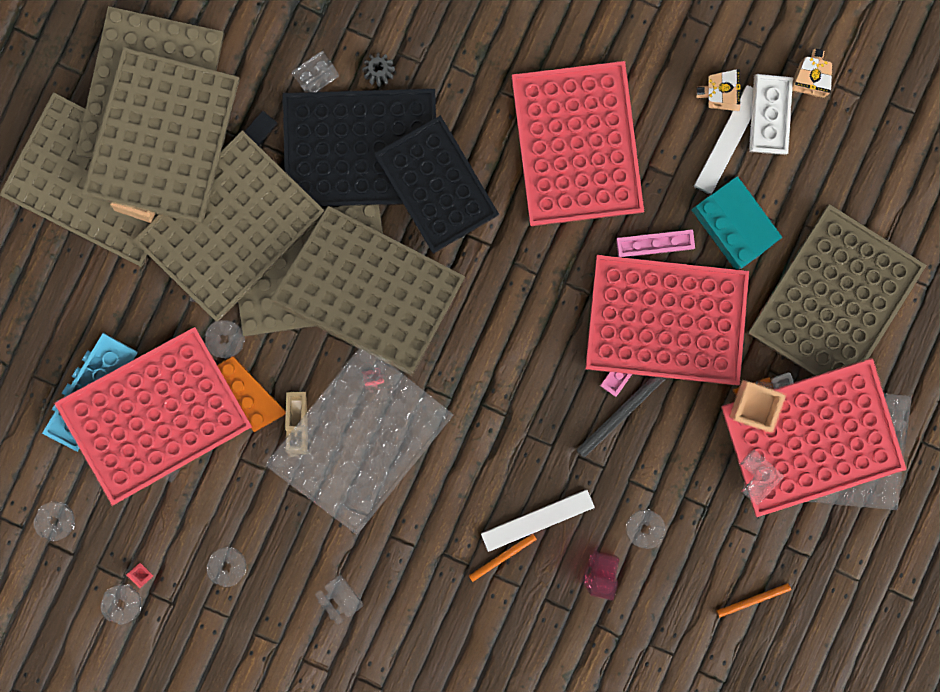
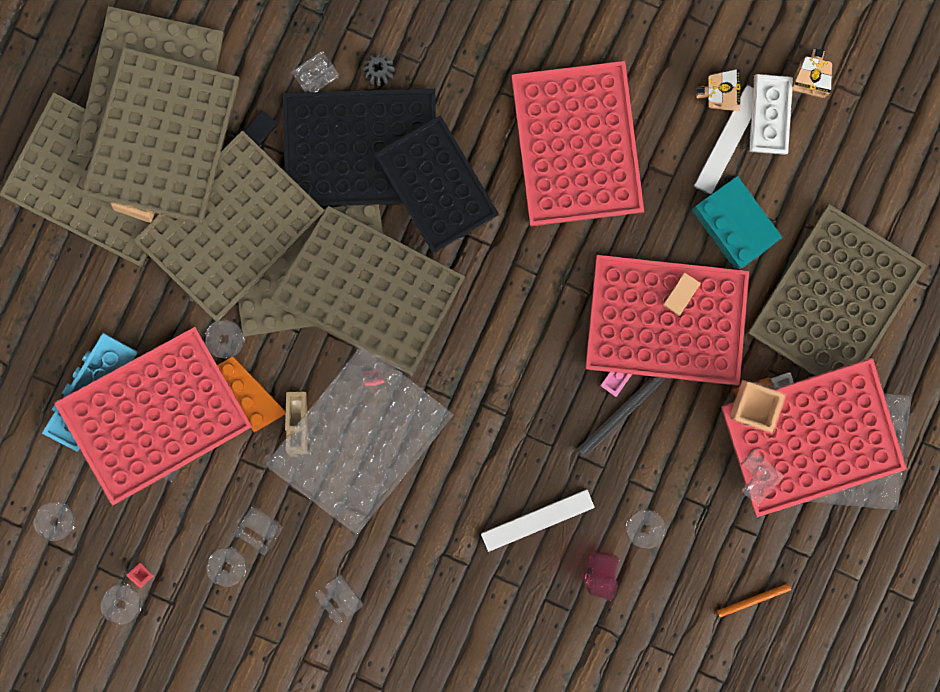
orange bar [469,534,537,582] -> none
bright pink plate [616,230,695,258] -> none
none -> clear plate [233,506,285,557]
none -> light nougat tile [663,273,701,316]

